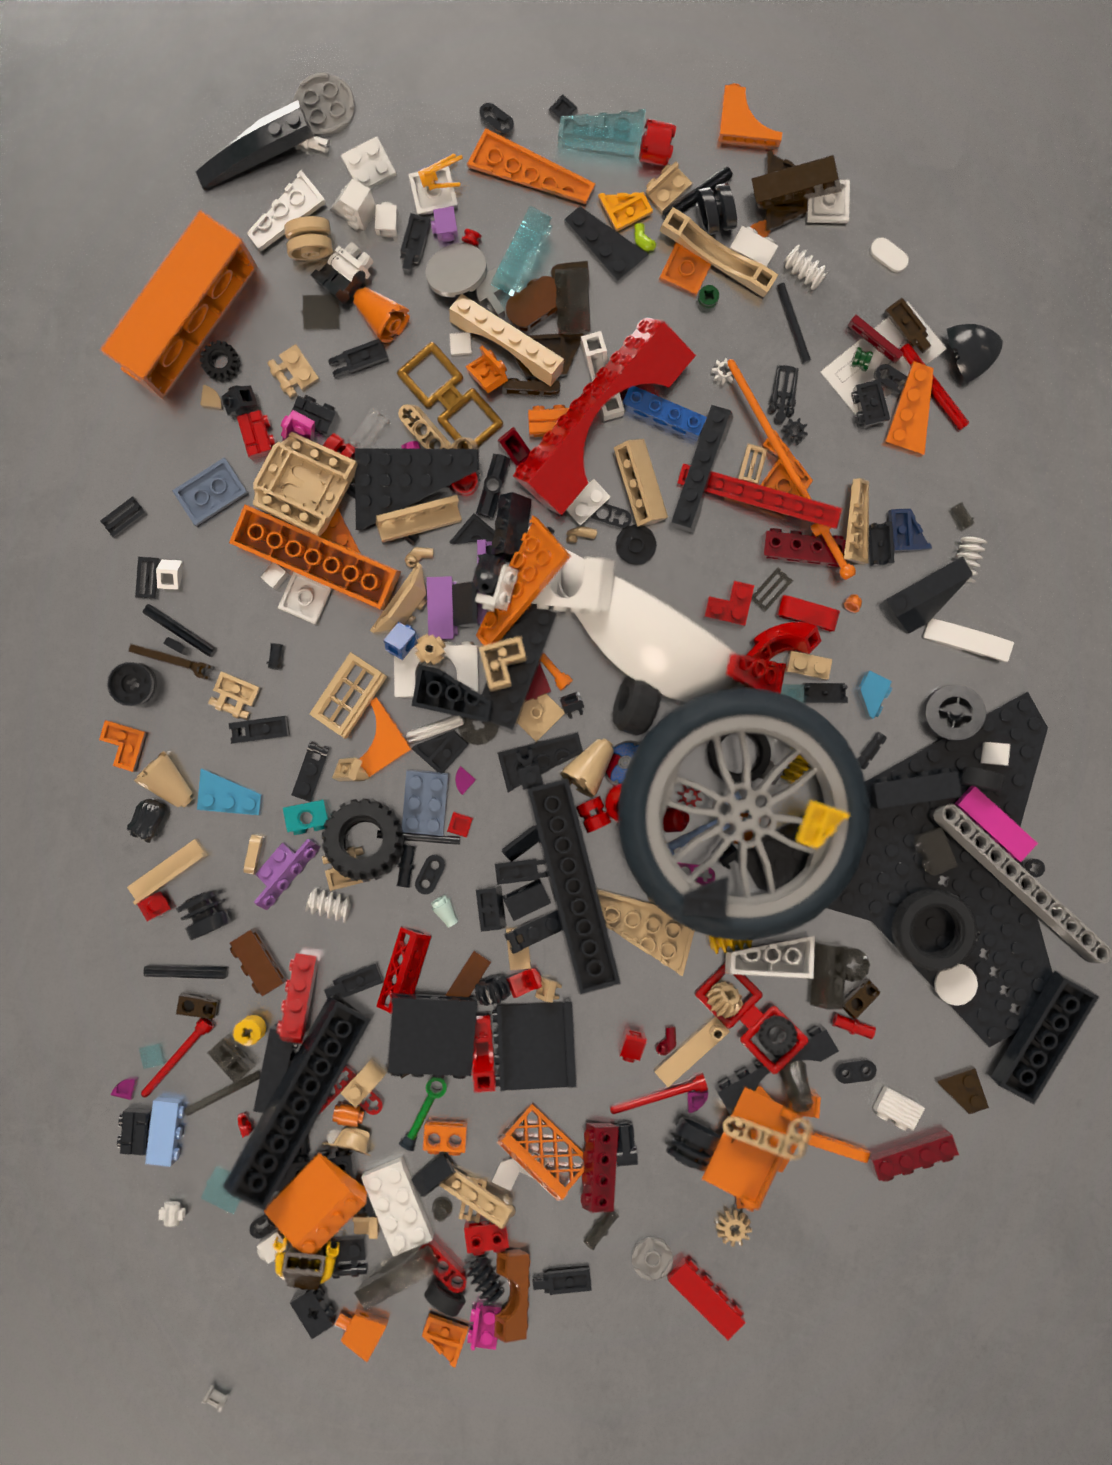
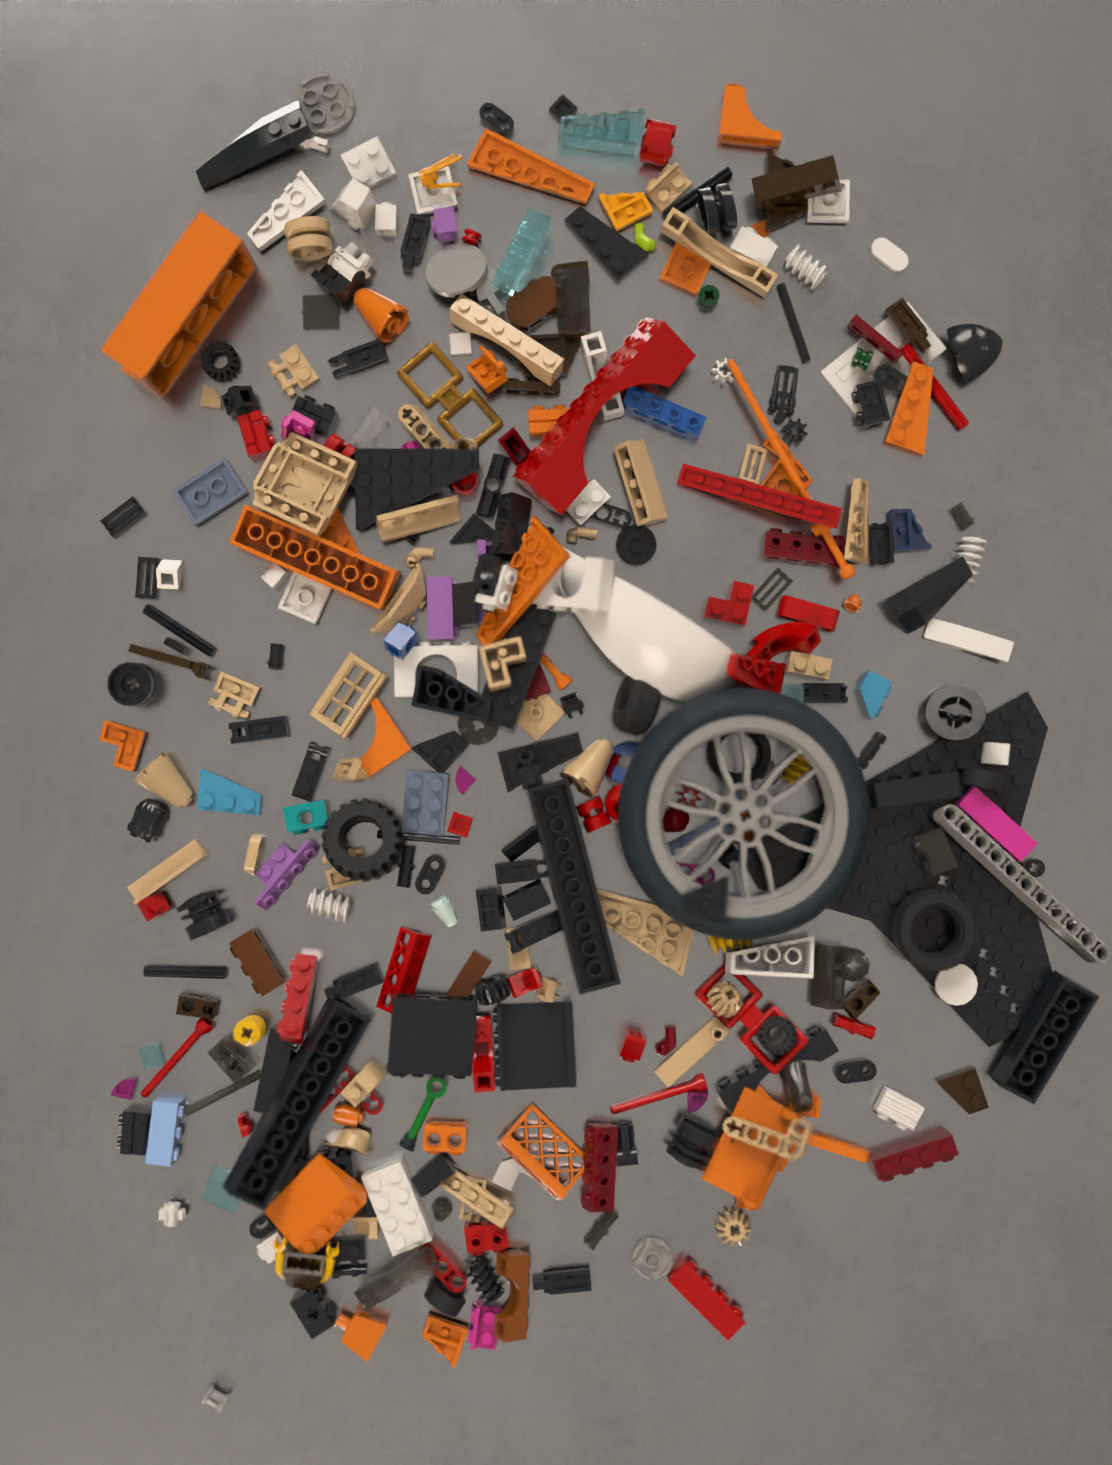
white axle [406,715,465,744] -> none
tan brick [415,634,446,665] -> none
black arch [671,405,734,533] -> none
yellow wing [796,800,850,849] -> none

